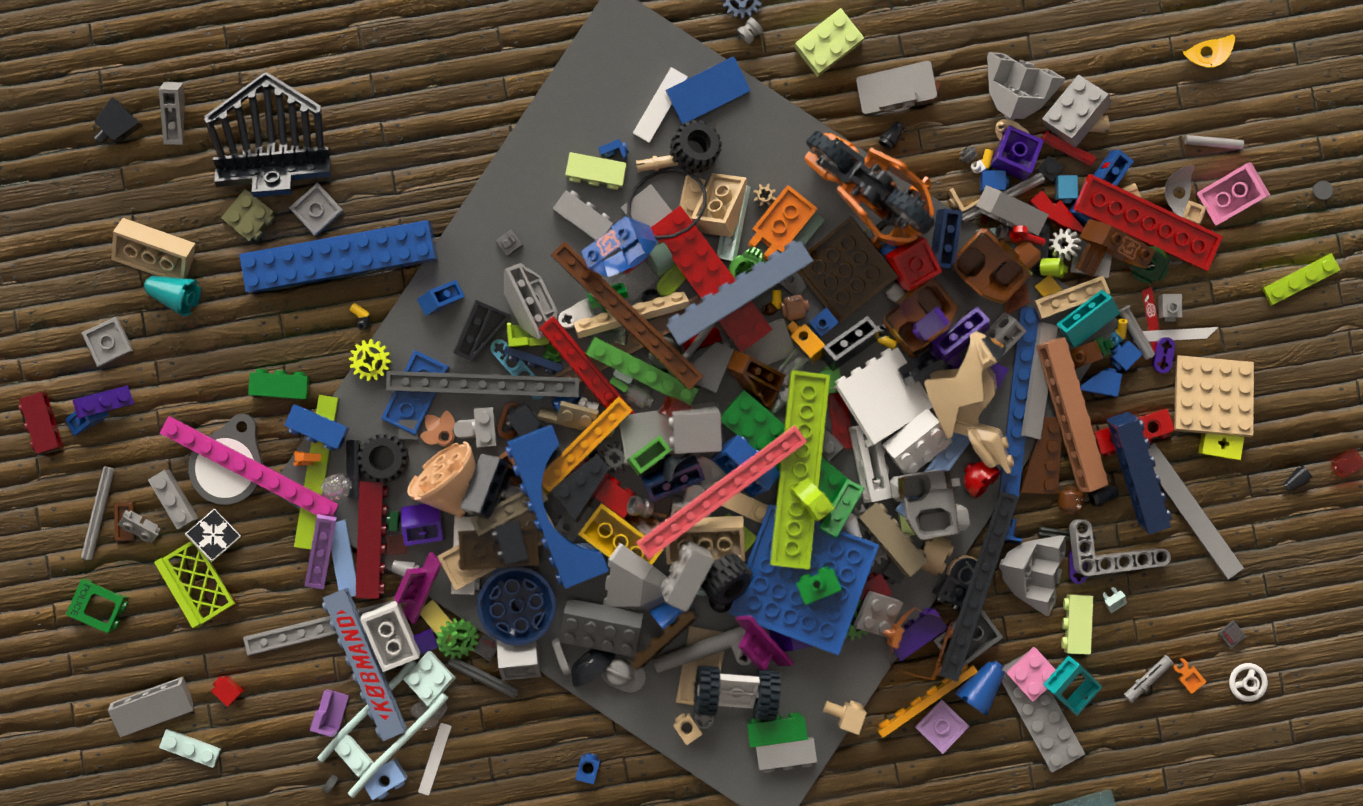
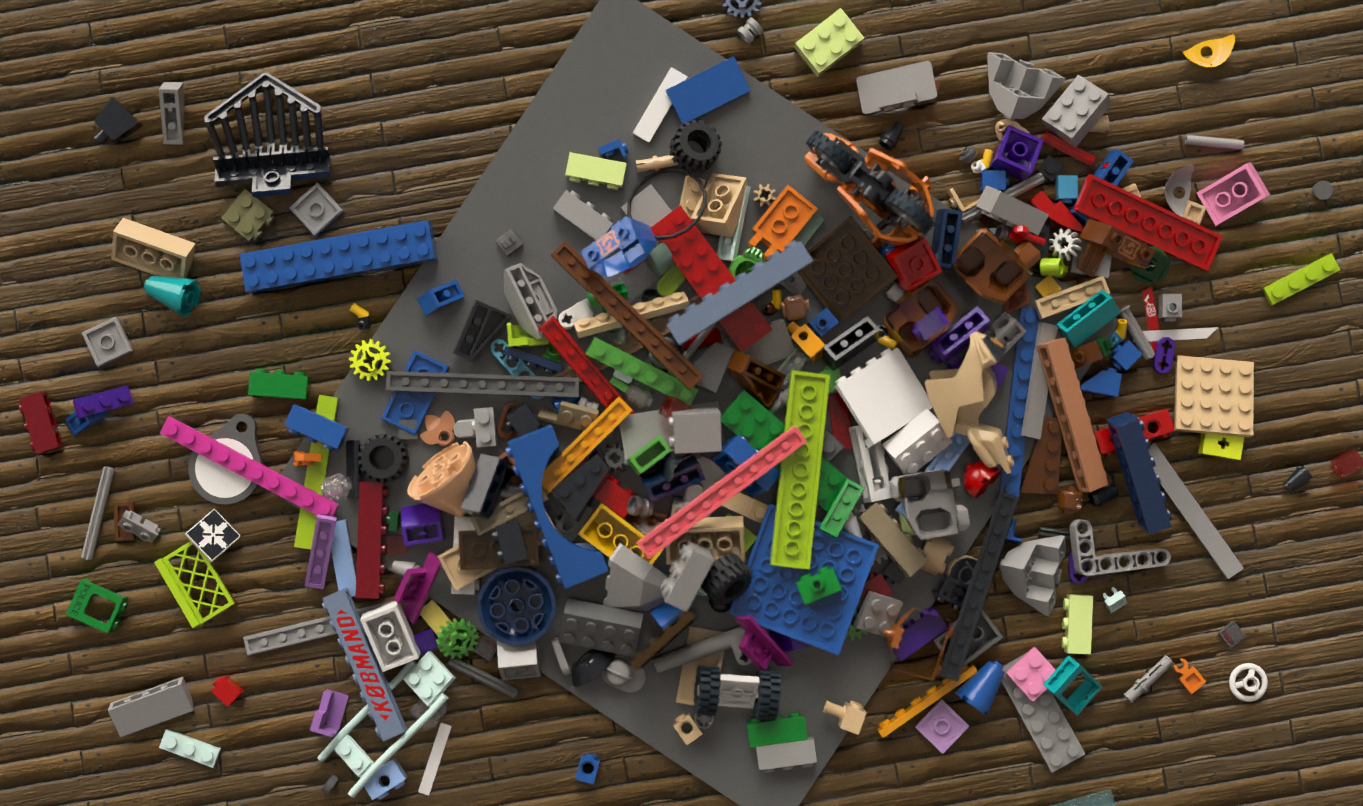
light grey brick [148,470,199,530] -> none
lime arch [791,477,835,521] -> none
black bracket [898,351,946,386] -> none

